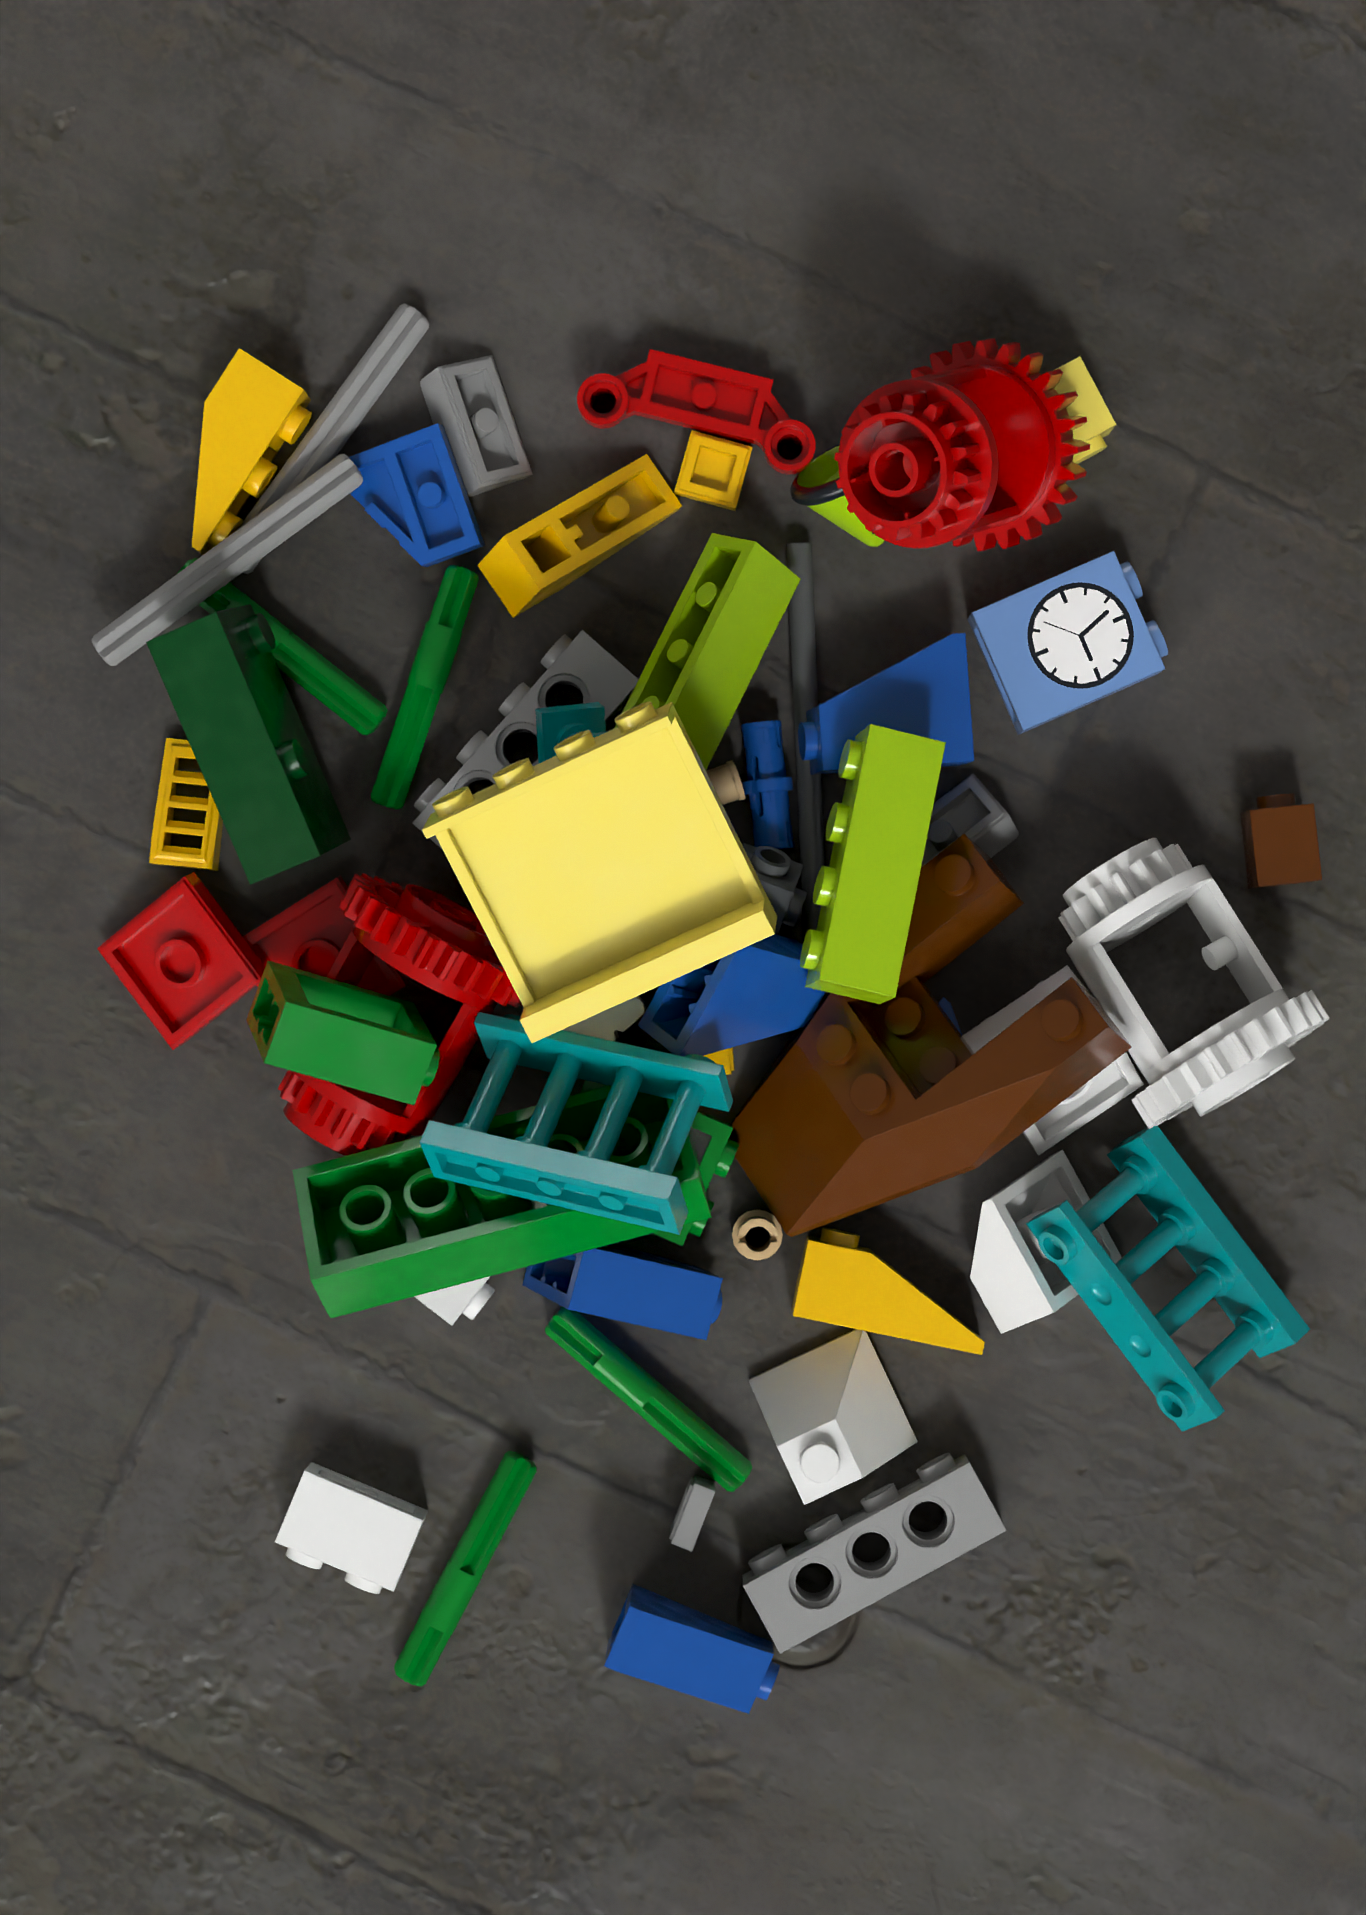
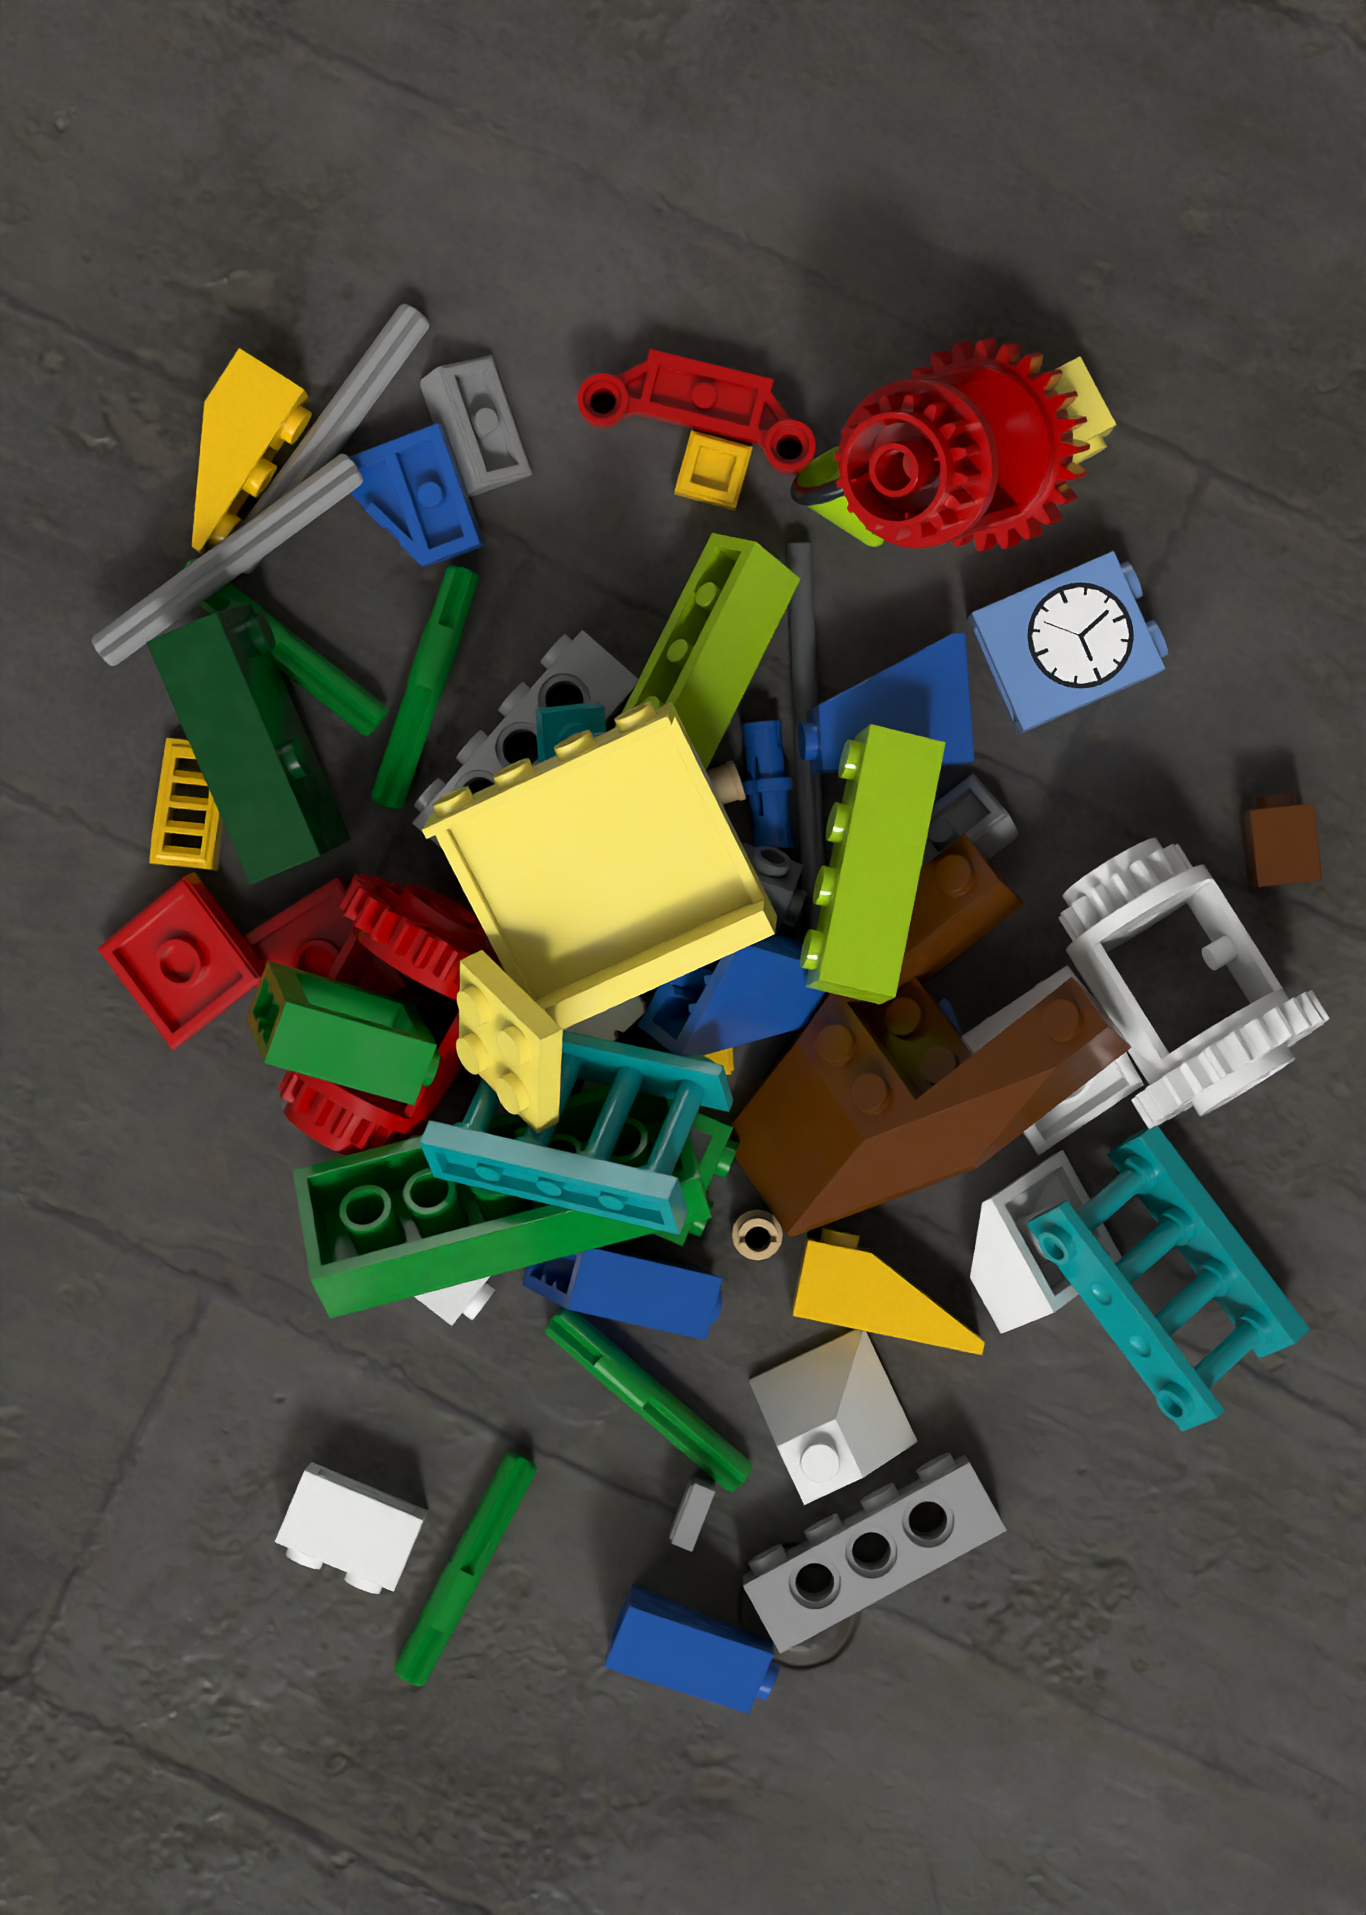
yellow slope [477,454,682,618] -> none
none -> light yellow plate [456,950,563,1134]

